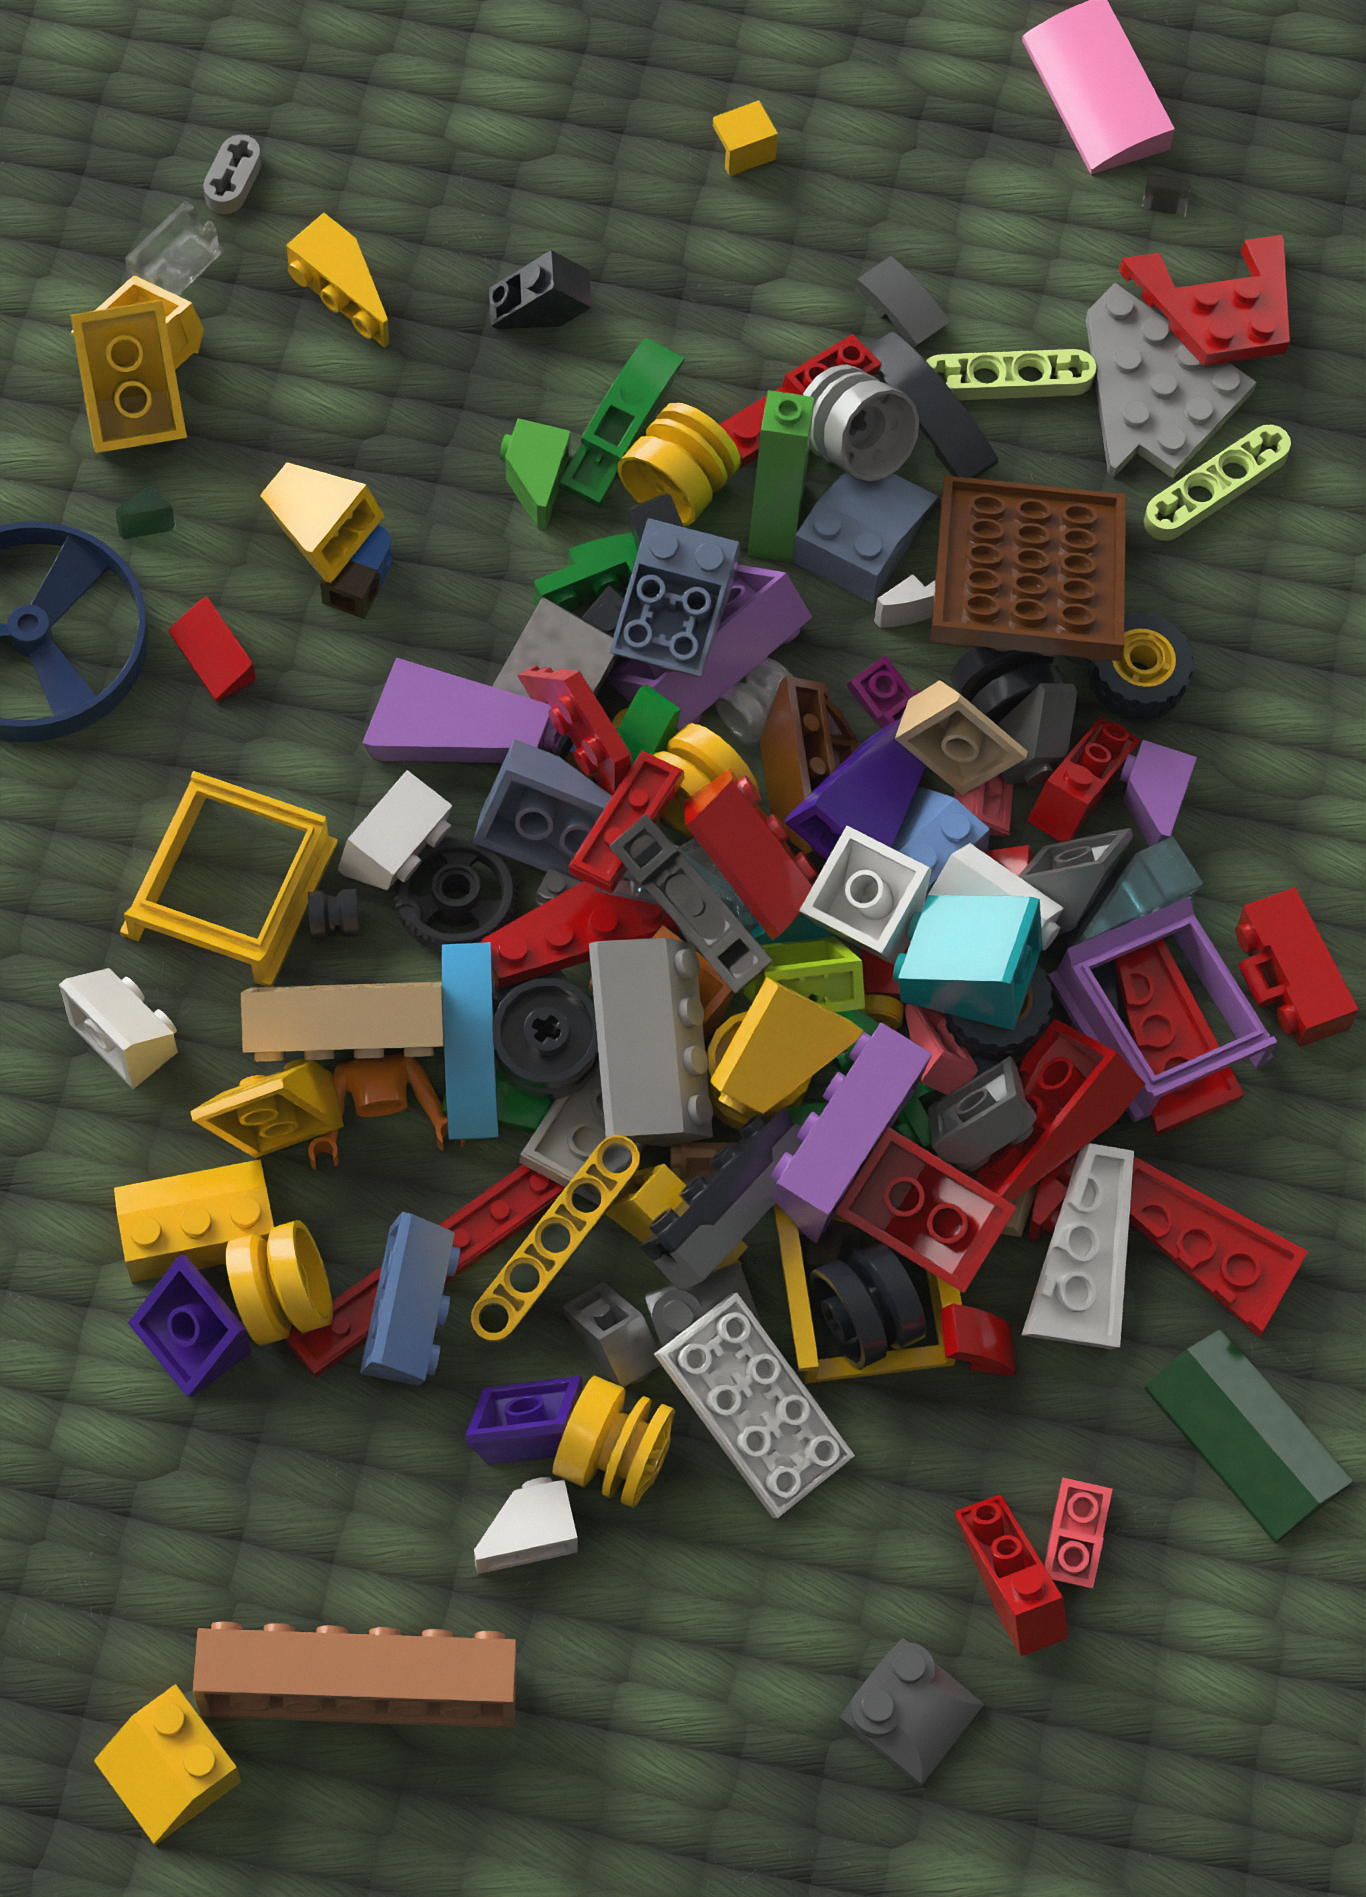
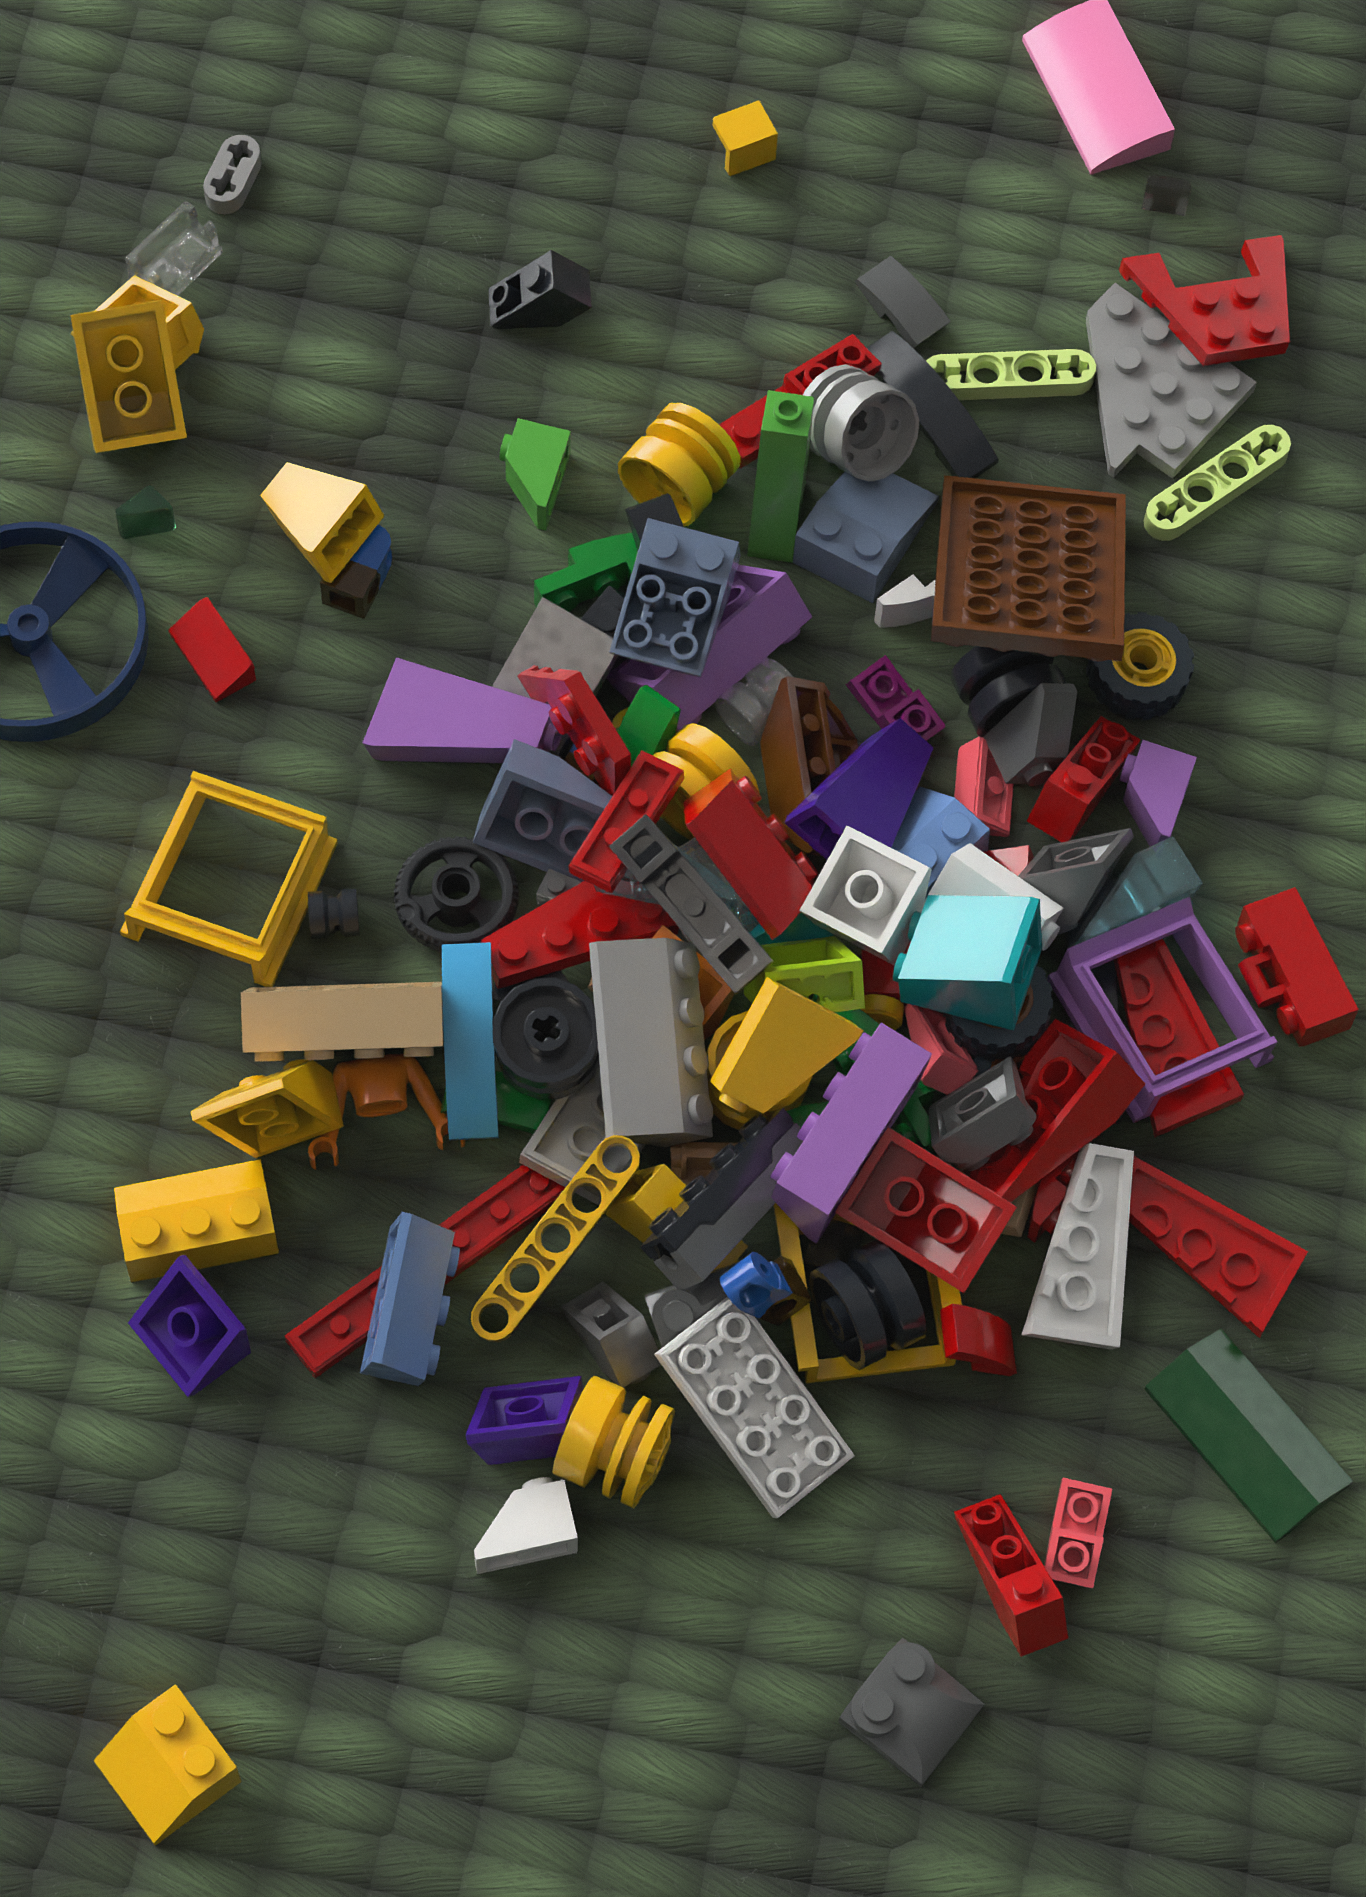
white slope [59,968,178,1089] -> none
nougat brick [193,1622,517,1728] -> none
yellow wheel [226,1220,333,1346] -> none
yellow slope [286,213,389,348] -> none
white slope [337,770,452,890] -> none
green slope [559,337,685,508] -> none
tan slope [895,680,1028,795] -> none
none -> blue leg [720,1252,812,1326]

